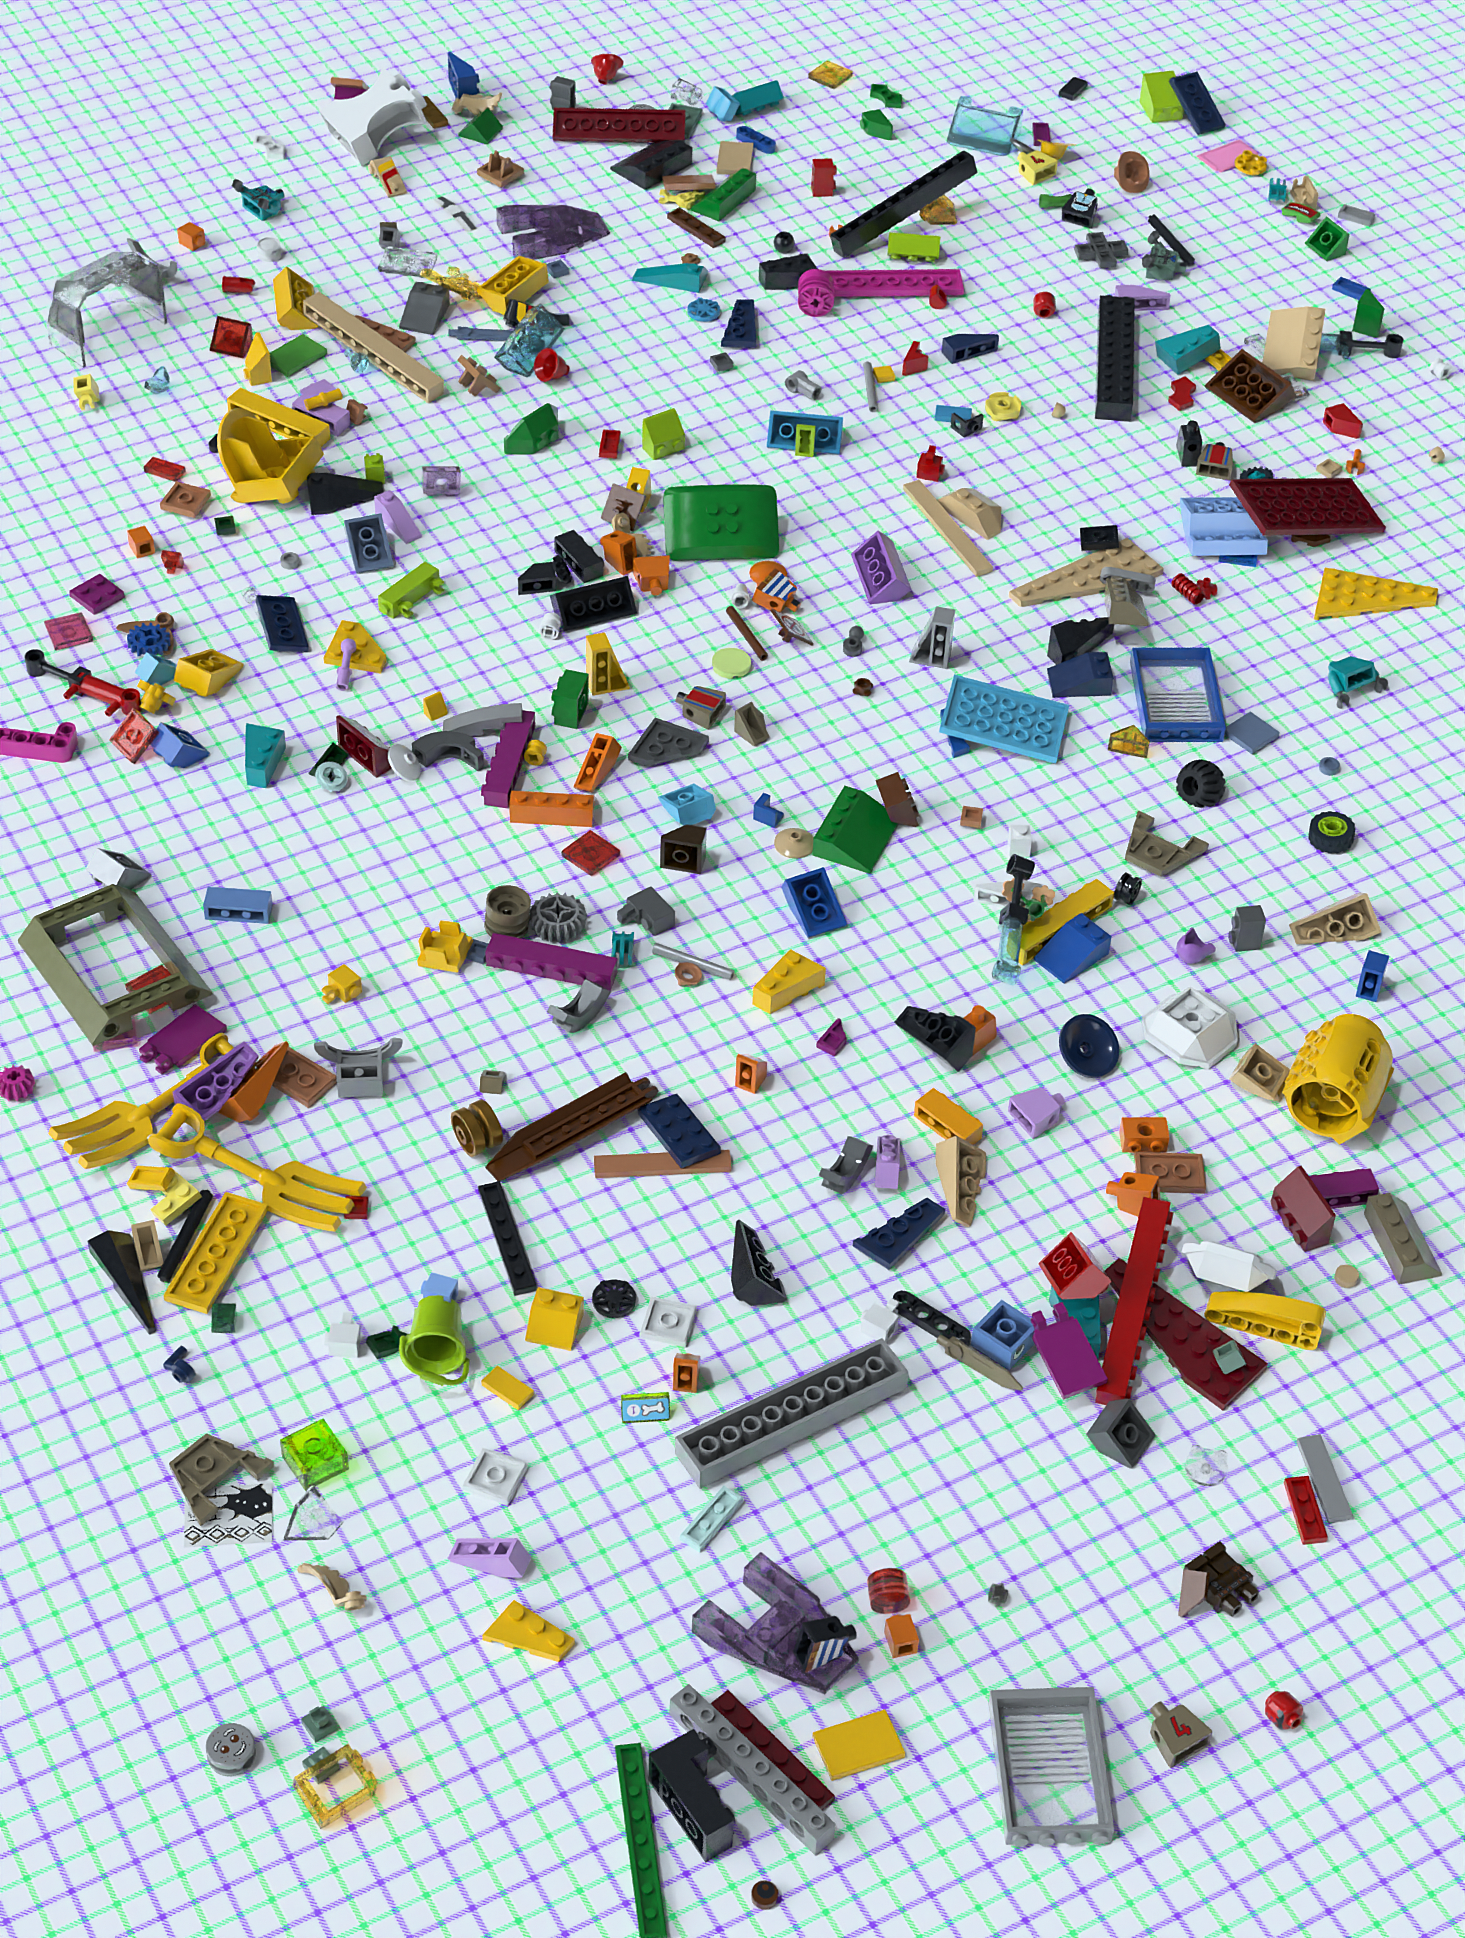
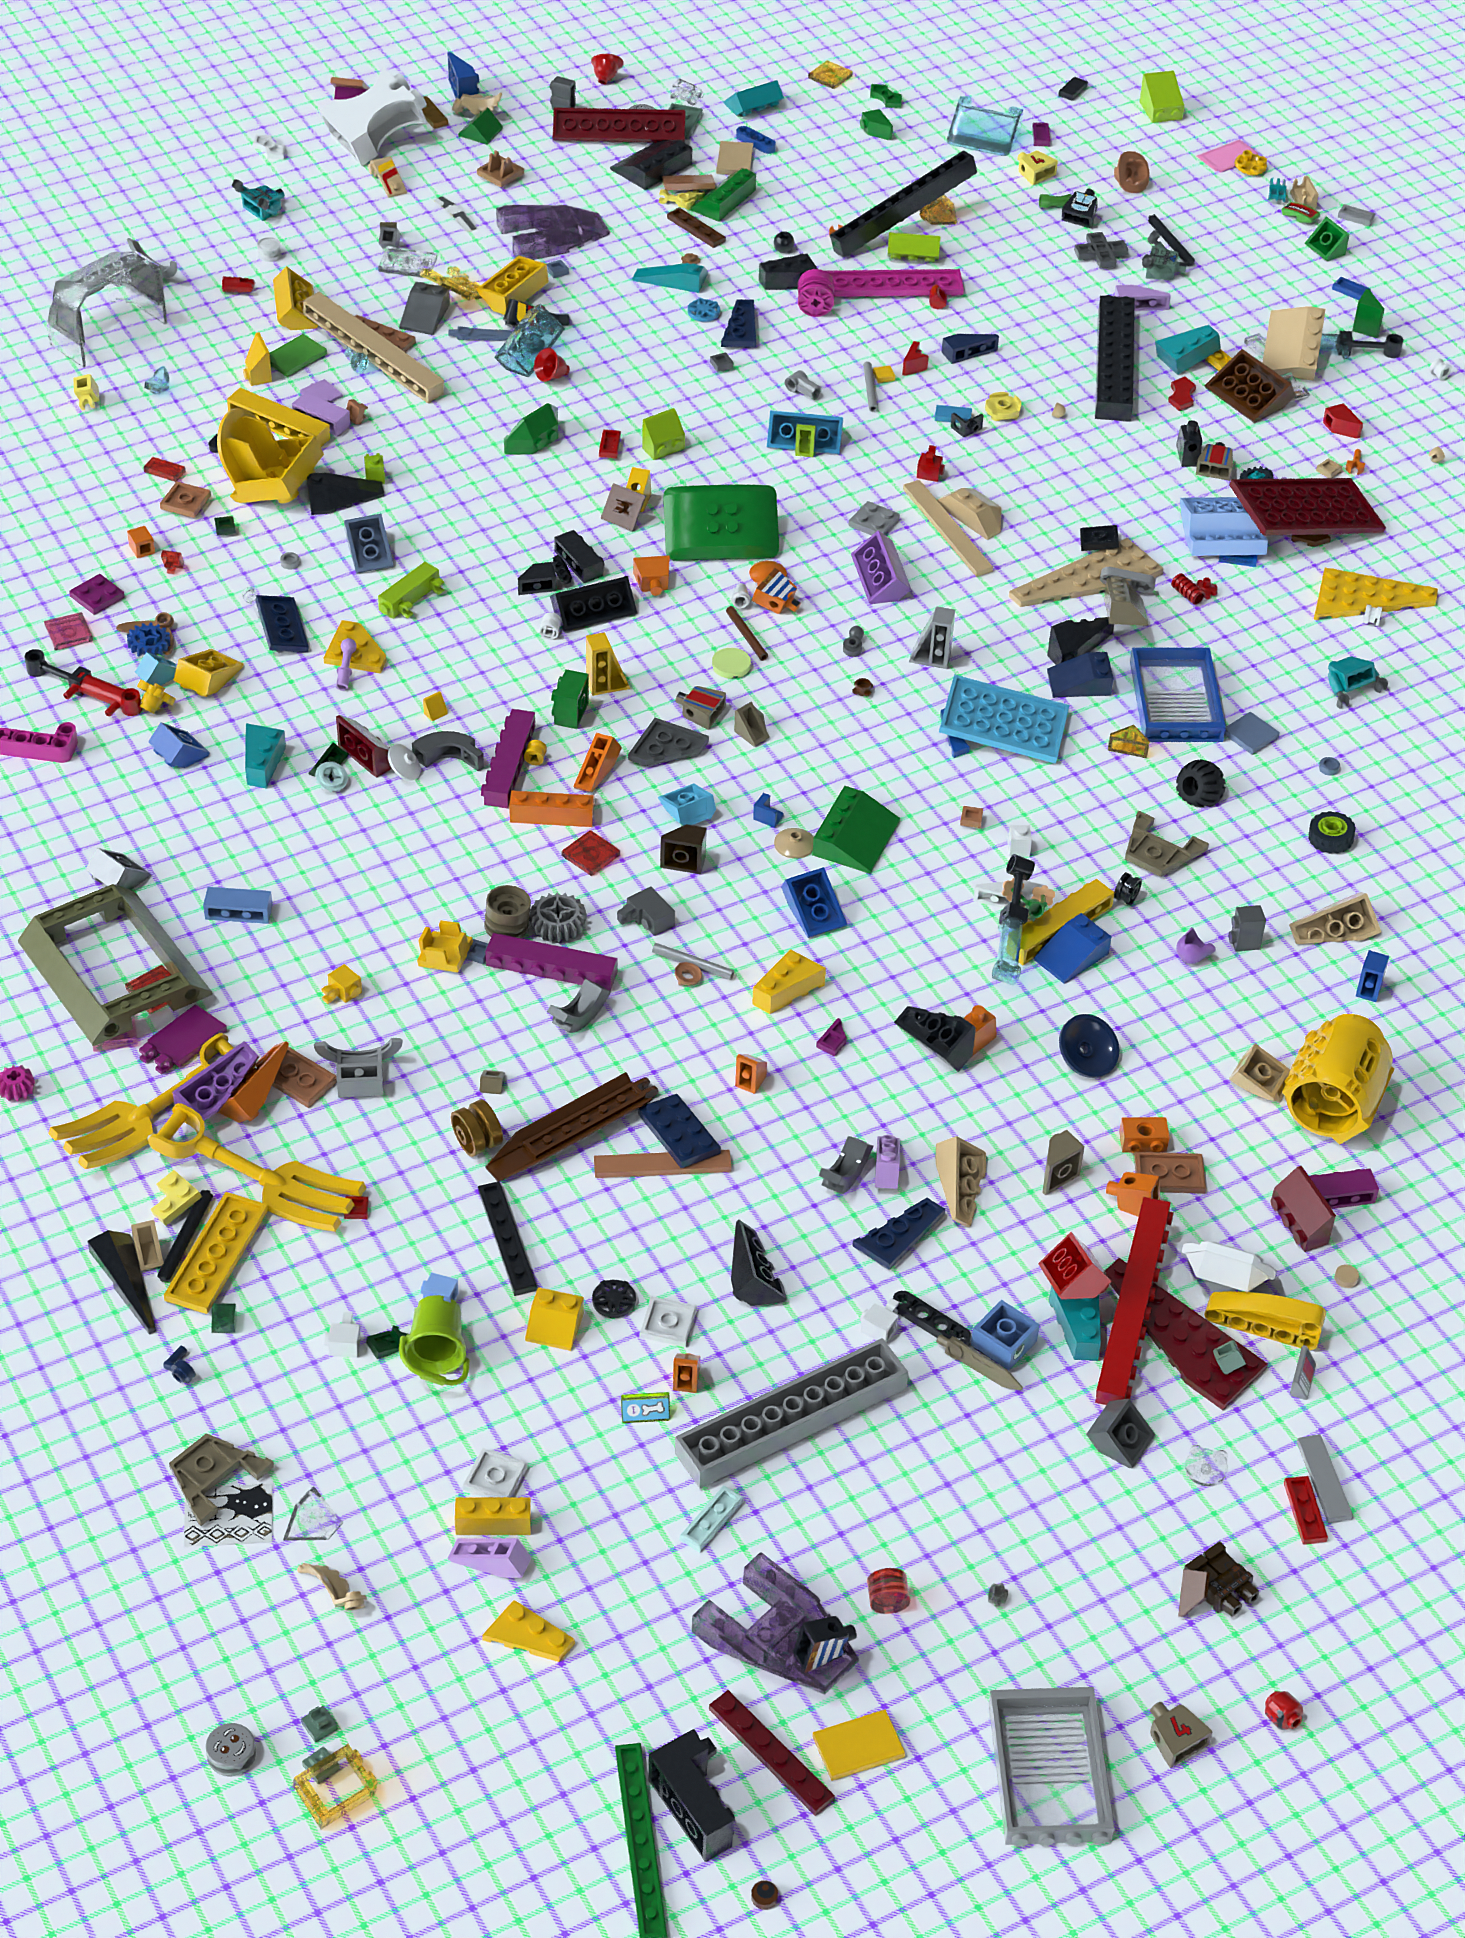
clear red tile [109,708,159,764] -> none
yellow tile [127,1166,176,1191] -> none
orange brick [177,221,206,251] -> none
clear red slope [209,316,253,359] -> none
clear neon green brick [280,1418,349,1492] -> none
yellow pin [304,388,343,411] -> none
lavender slope [374,490,422,544] -> none
clear purple brick [422,466,461,496] -> none
light grey slope [443,703,523,736] -> none
medium nougat plate [457,355,501,397] -> none
yellow tile [481,1365,534,1410] -> none
orange torso [600,530,637,576] -> none
teal arm [611,931,634,965] -> none
tan plant [612,513,652,557] -> none
light grey brick [669,1684,836,1855] -> none
medium azure brick [706,86,740,122] -> none
piece [770,609,814,646] -> none
red brick [811,158,837,197] -> none
reddish brown slope [875,772,920,827] -> none
orange brick [884,1614,919,1658] -> none
light orange brick [914,1087,983,1145] -> none
lavender torso [1008,1087,1065,1139] -> none
flat silver dish [1010,138,1035,155] -> none
magenta tile [1030,1302,1108,1400] -> none
red head [1033,291,1056,318] -> none
yellow piece [1038,139,1077,160] -> none
white piece [1141,986,1238,1070] -> none
dark blue tile [1169,71,1226,135] -> none
dark tan slope [1364,1193,1442,1285] -> none
none -> yellow brick [454,1497,531,1535]
none -> light grey plate [848,501,900,536]
none -> dark tan slope [1042,1129,1085,1196]
none -> slope [1290,1345,1316,1400]
none -> white wheel [1363,604,1382,626]

